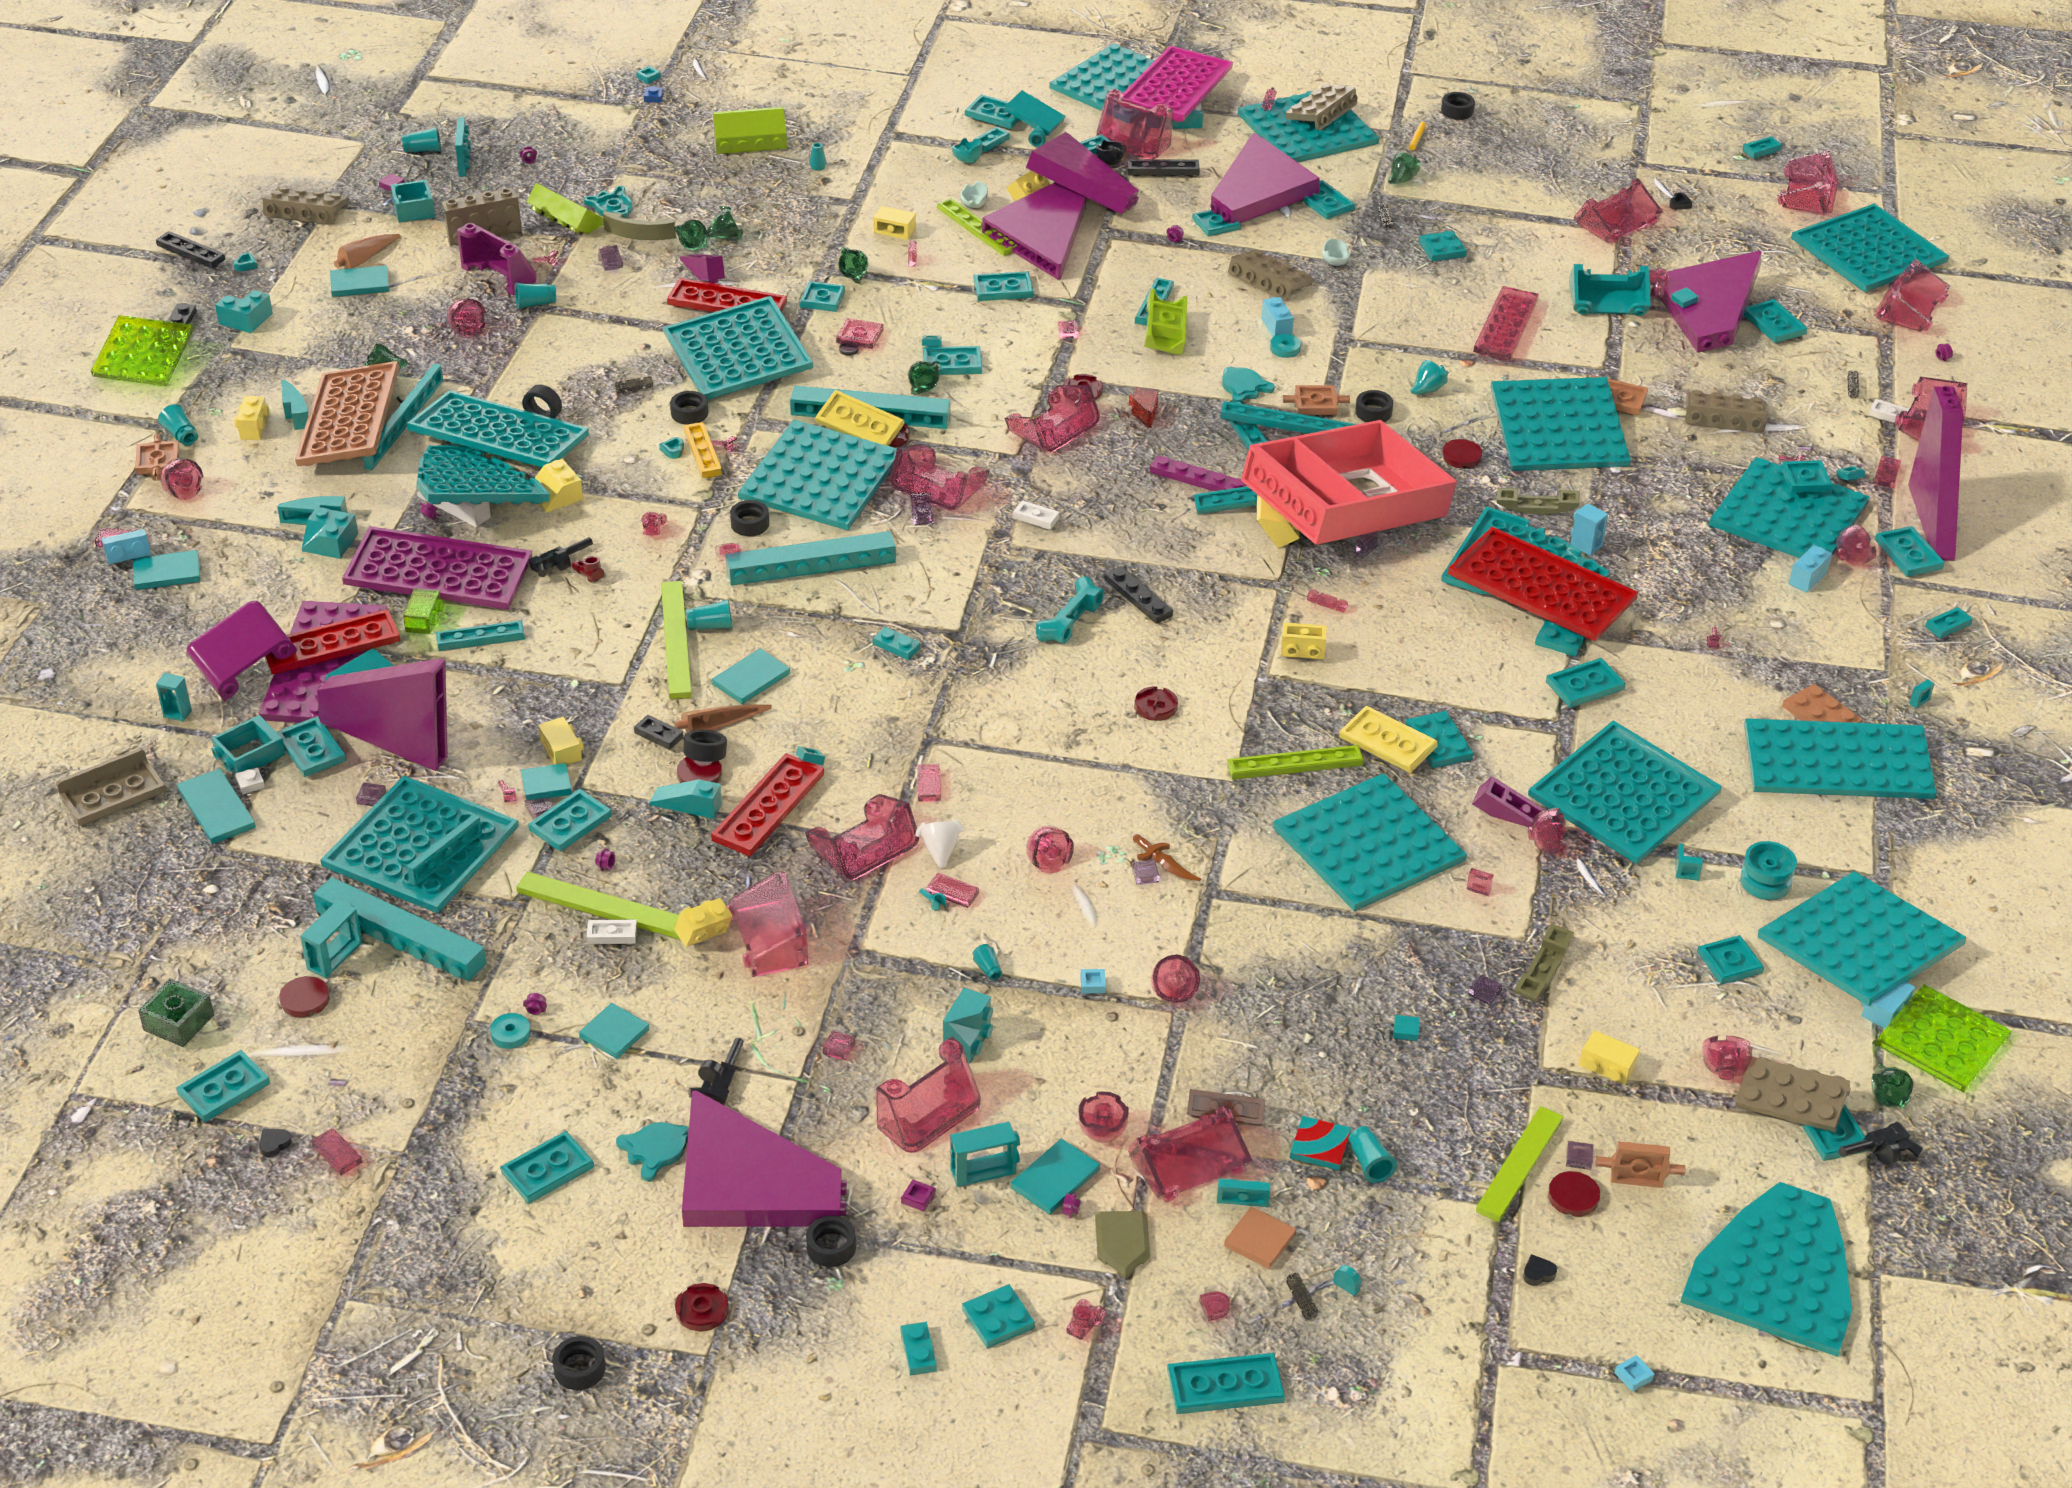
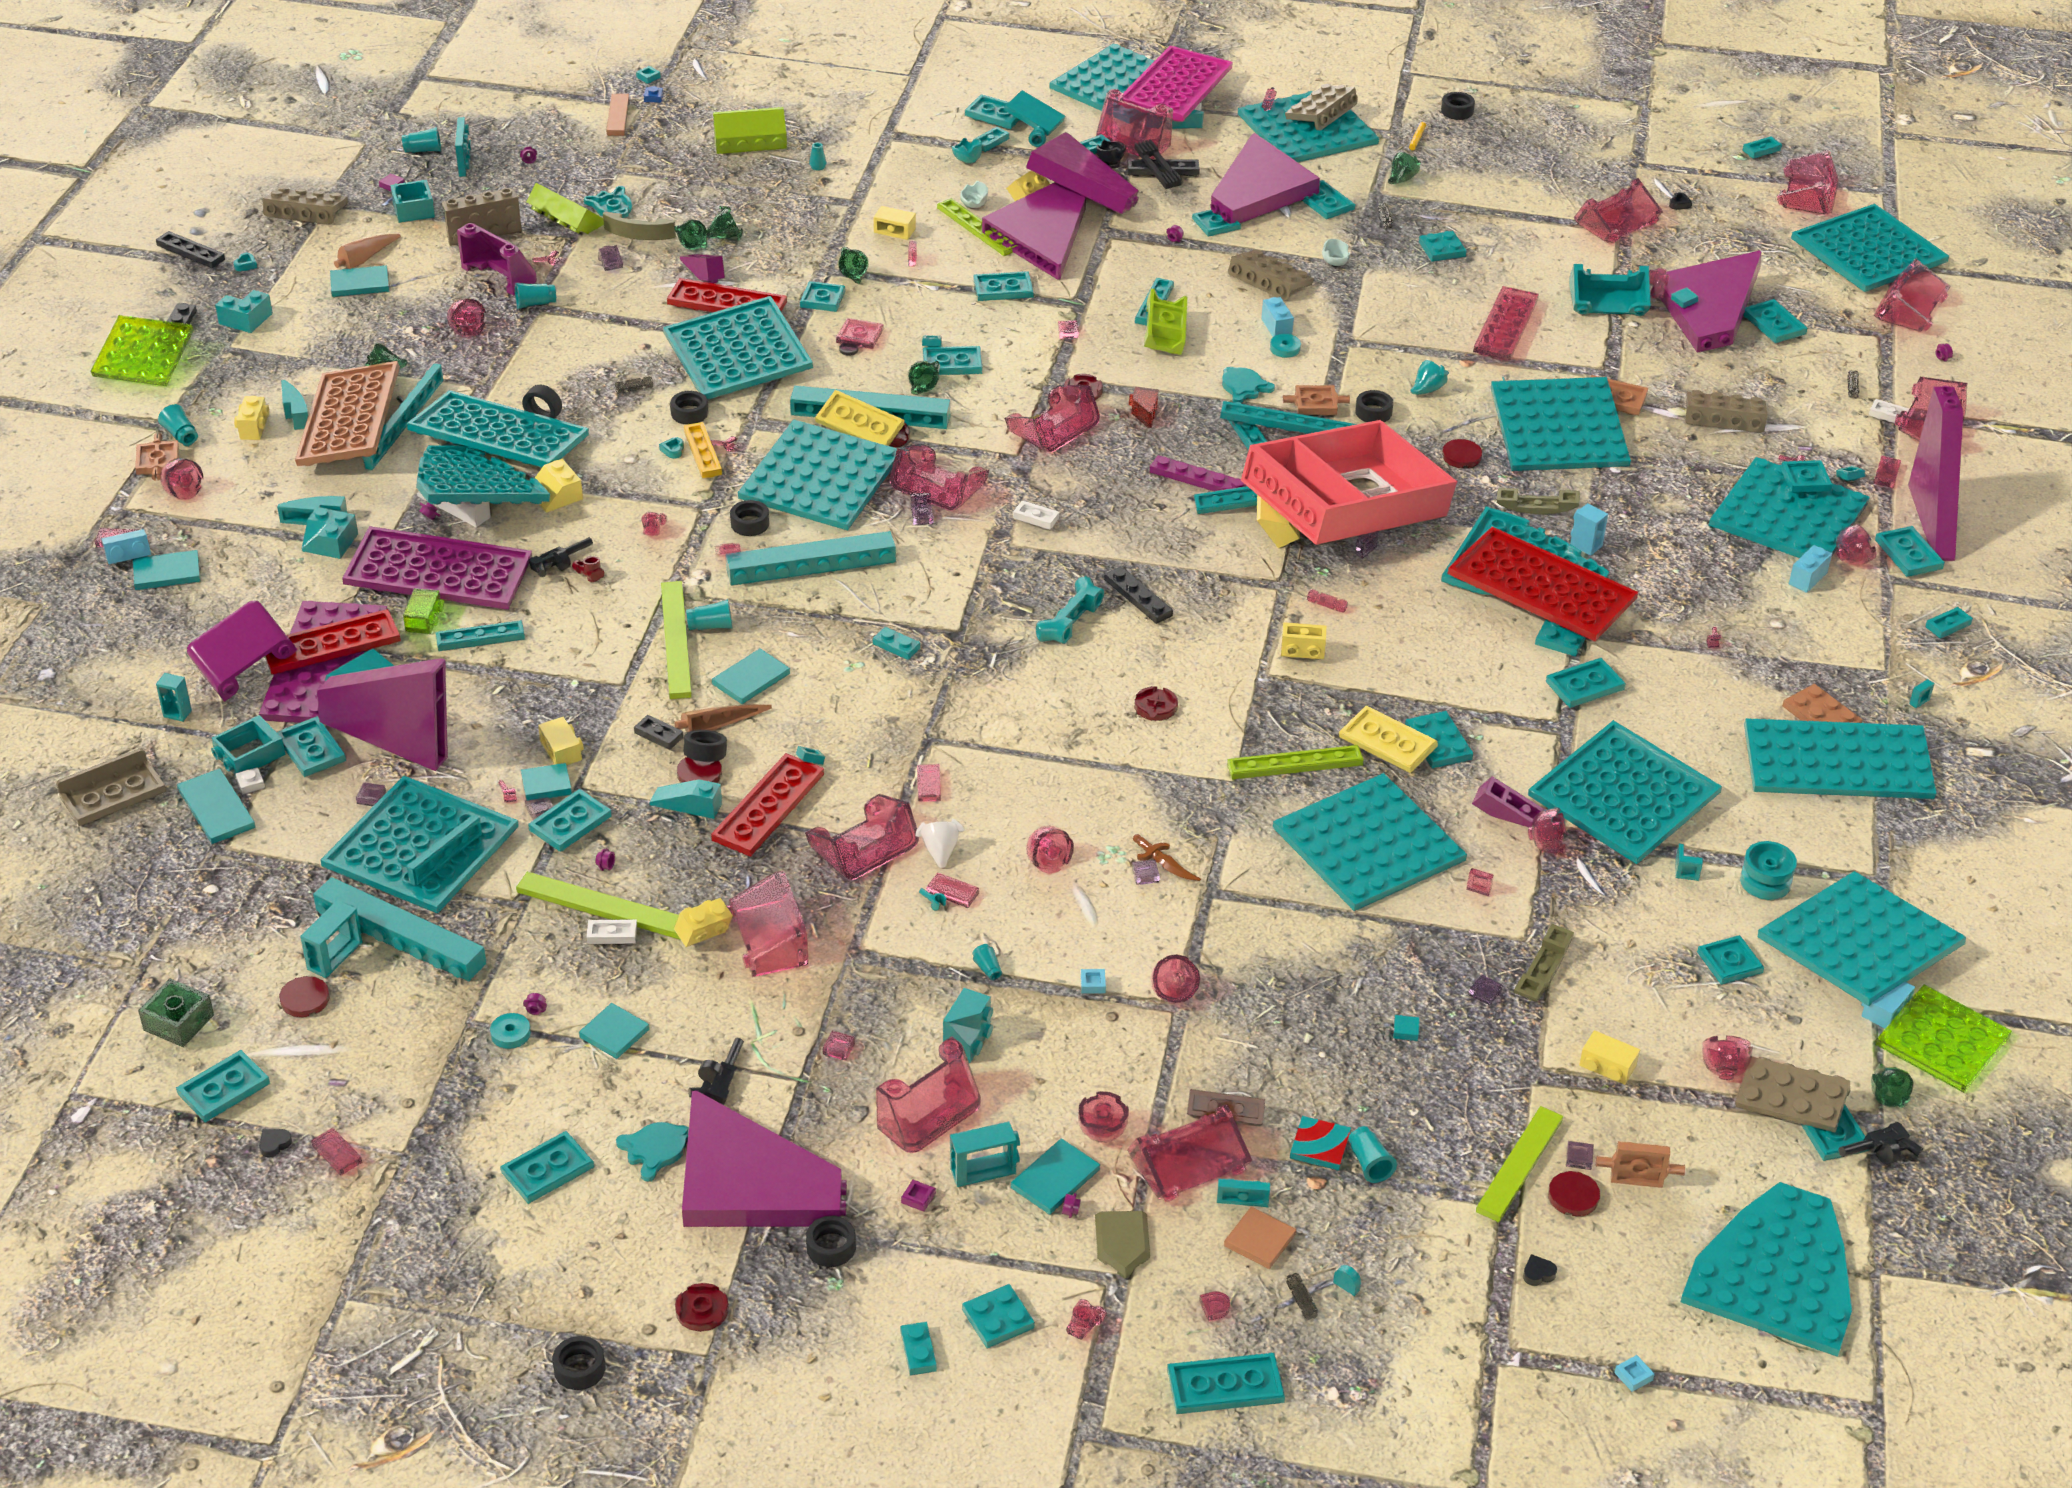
none -> tile [606,94,629,136]
none -> black container [1134,139,1182,189]

